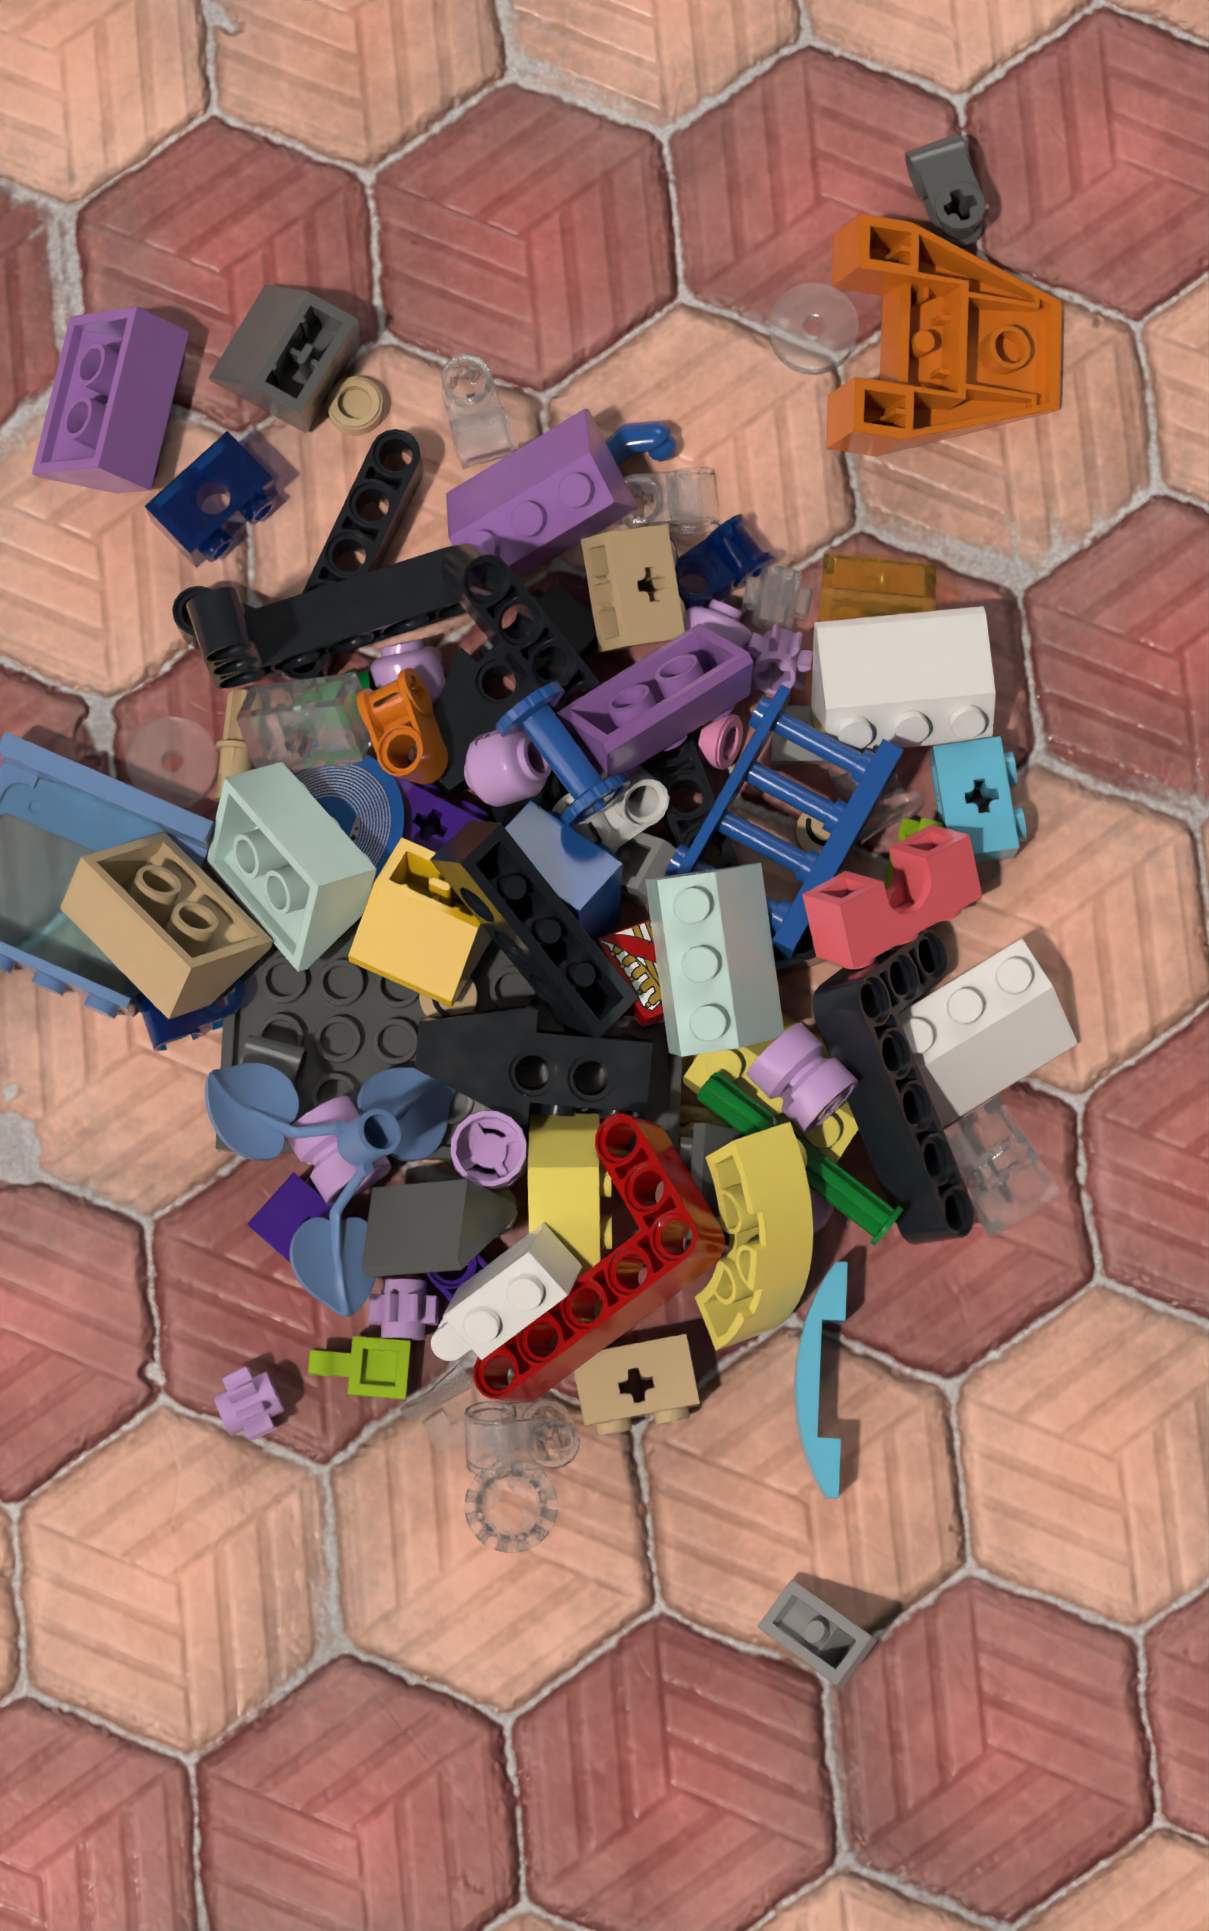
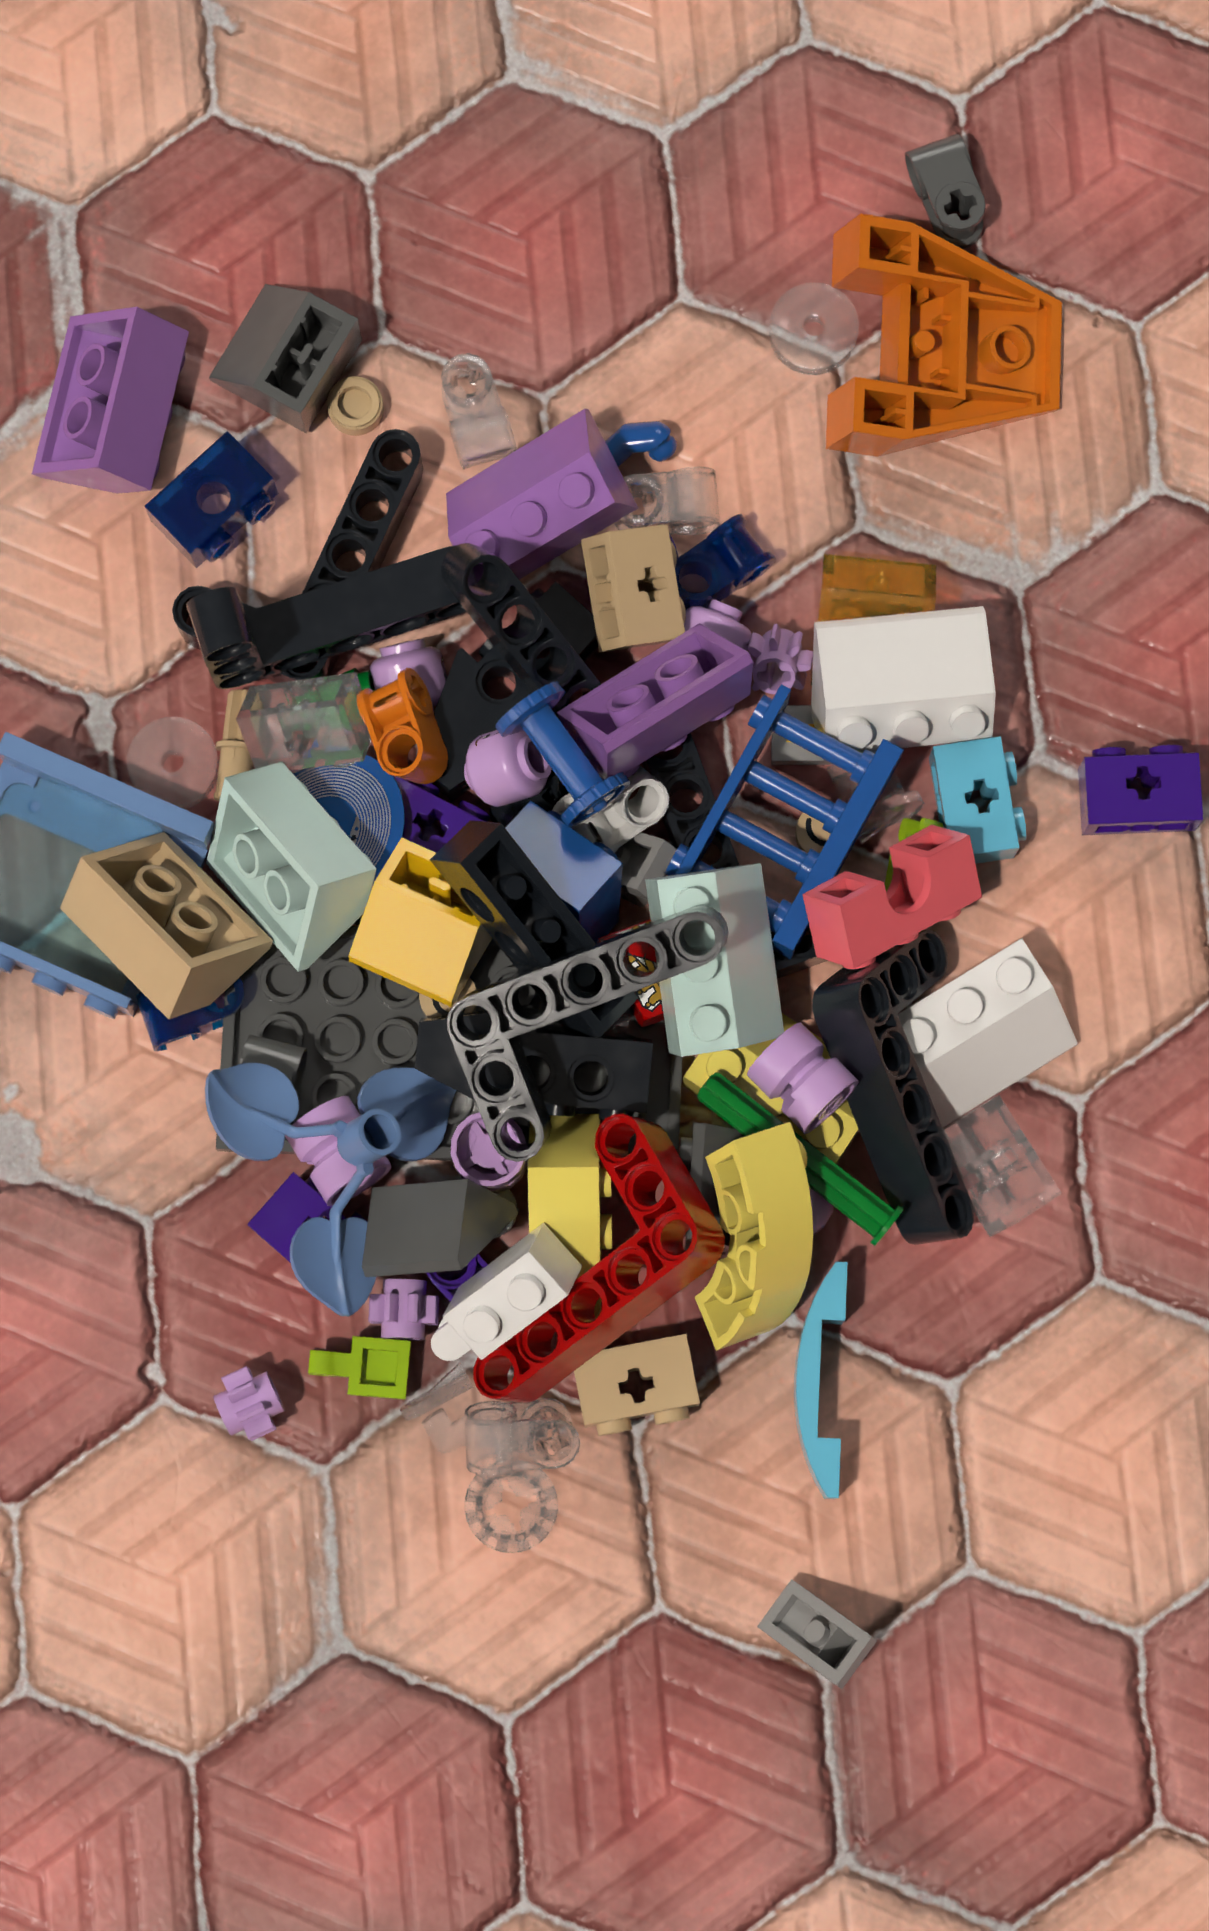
bright pink tile [698,713,743,770] -> none
clear gear [742,565,813,631] -> none
none -> beam [447,905,729,1162]
none -> dark purple brick [1078,745,1203,835]

